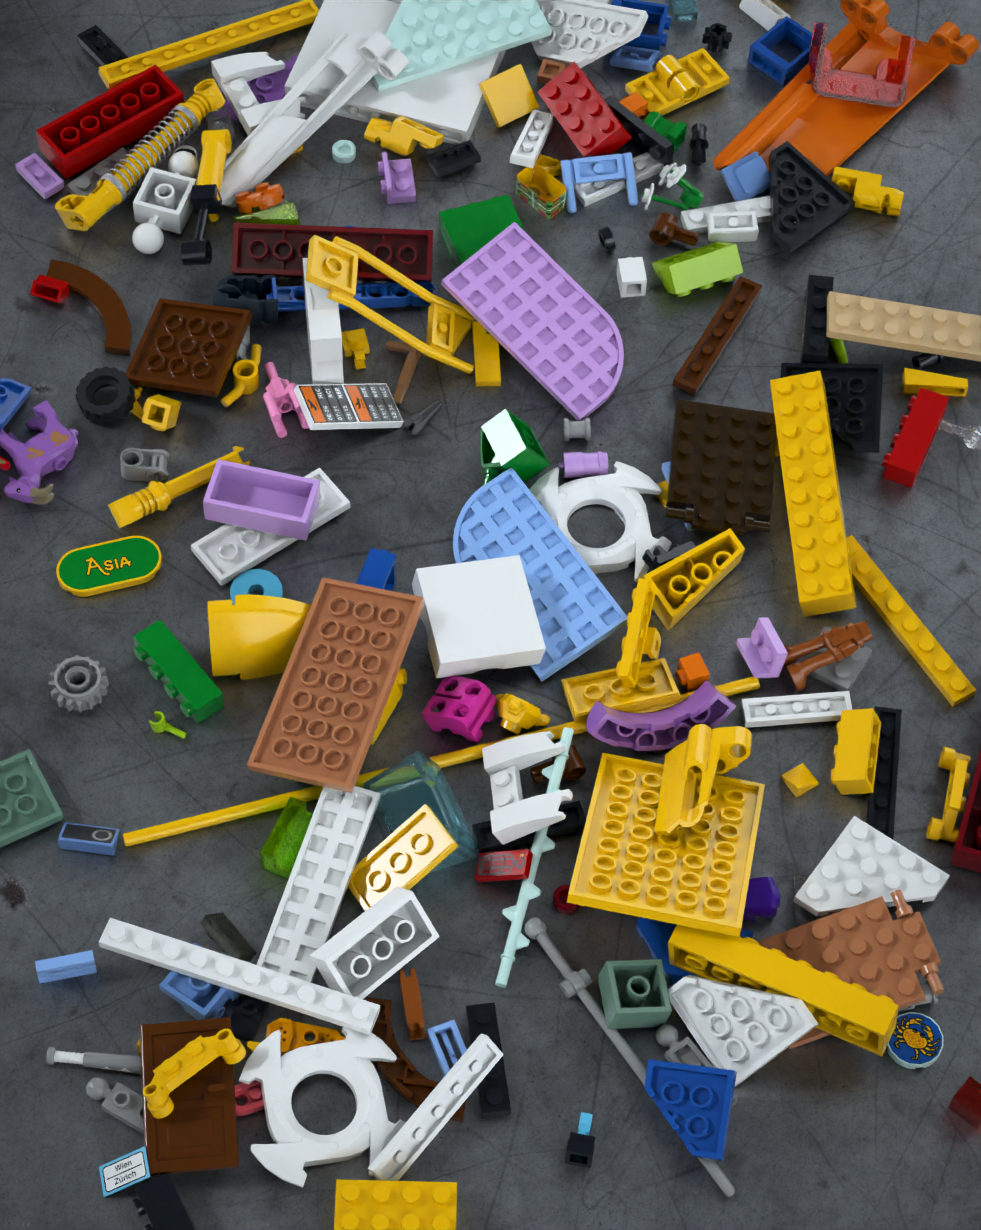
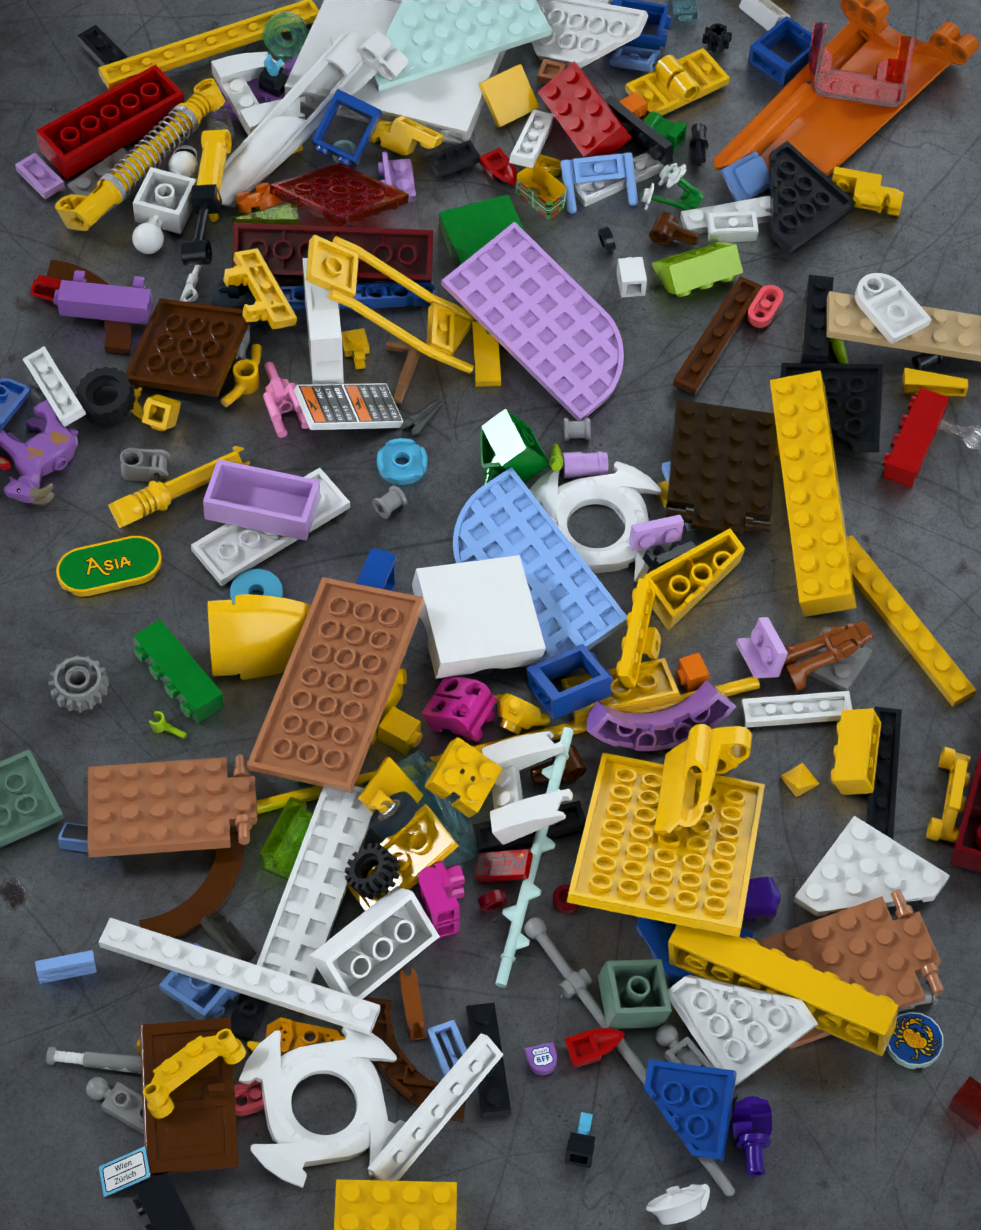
none -> white plate [23,346,86,427]
none -> medium lavender brick [54,270,153,325]
none -> nougat plate [88,754,258,858]
none -> reddish brown tile [139,832,245,939]
none -> white hand [180,265,202,303]
none -> yellow hinge [223,248,297,330]
none -> black piece [259,54,289,97]
none -> clear light blue tile [262,11,309,59]
none -> clear red plate [269,163,409,227]
none -> blue window [312,89,382,167]
none -> black tyre [345,843,400,899]
none -> plate [358,757,423,838]
none -> light grey bush [372,485,407,519]
none -> medium azure tile [376,438,428,485]
none -> yellow brick [378,706,422,755]
none -> dark pink hips [418,861,465,938]
none -> yellow piece [424,737,503,818]
none -> dark red tile [478,889,507,912]
none -> red plate [479,147,517,185]
none -> tile [525,1042,557,1076]
none -> blue window [526,644,613,720]
none -> lime animal [549,444,564,471]
none -> red plate [564,1028,625,1069]
none -> lavender plate [629,515,684,551]
none -> white piece [646,1184,710,1225]
none -> dark purple piece [732,1096,772,1177]
none -> coral plate [747,285,784,328]
none -> white tile [855,273,932,345]

